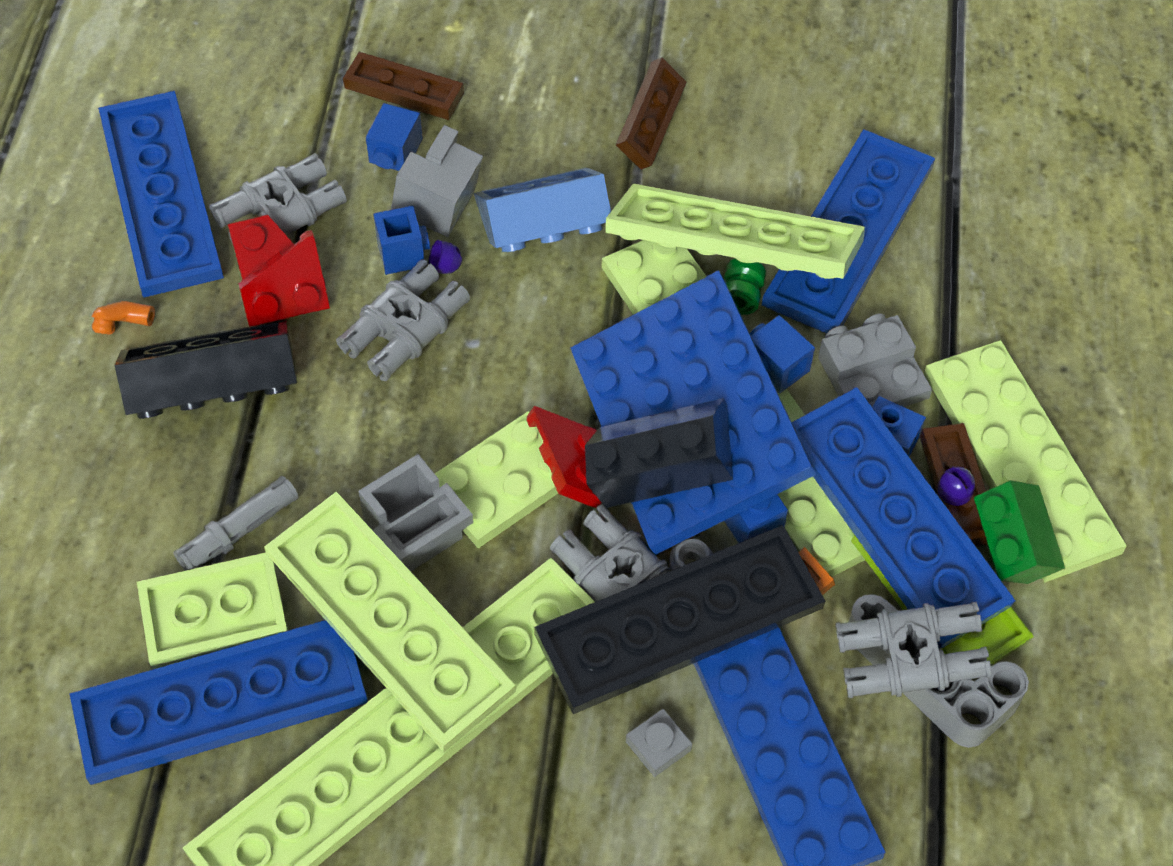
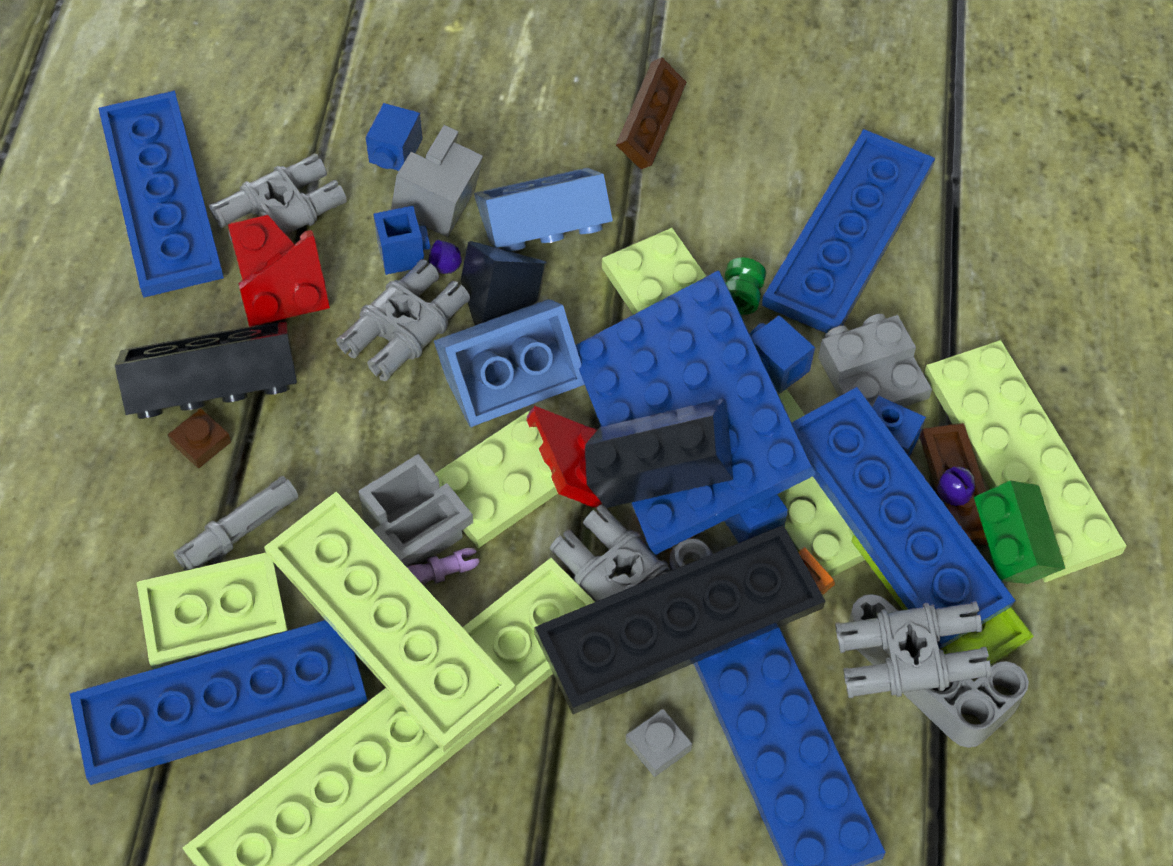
orange arm [91,301,155,335] -> none
reddish brown plate [343,51,464,120] -> none
yellowish green plate [606,184,865,279] -> none
none -> reddish brown plate [168,408,231,469]
none -> lavender piece [407,547,480,585]
none -> medium blue slope [434,299,585,427]
none -> black slope [460,241,547,325]

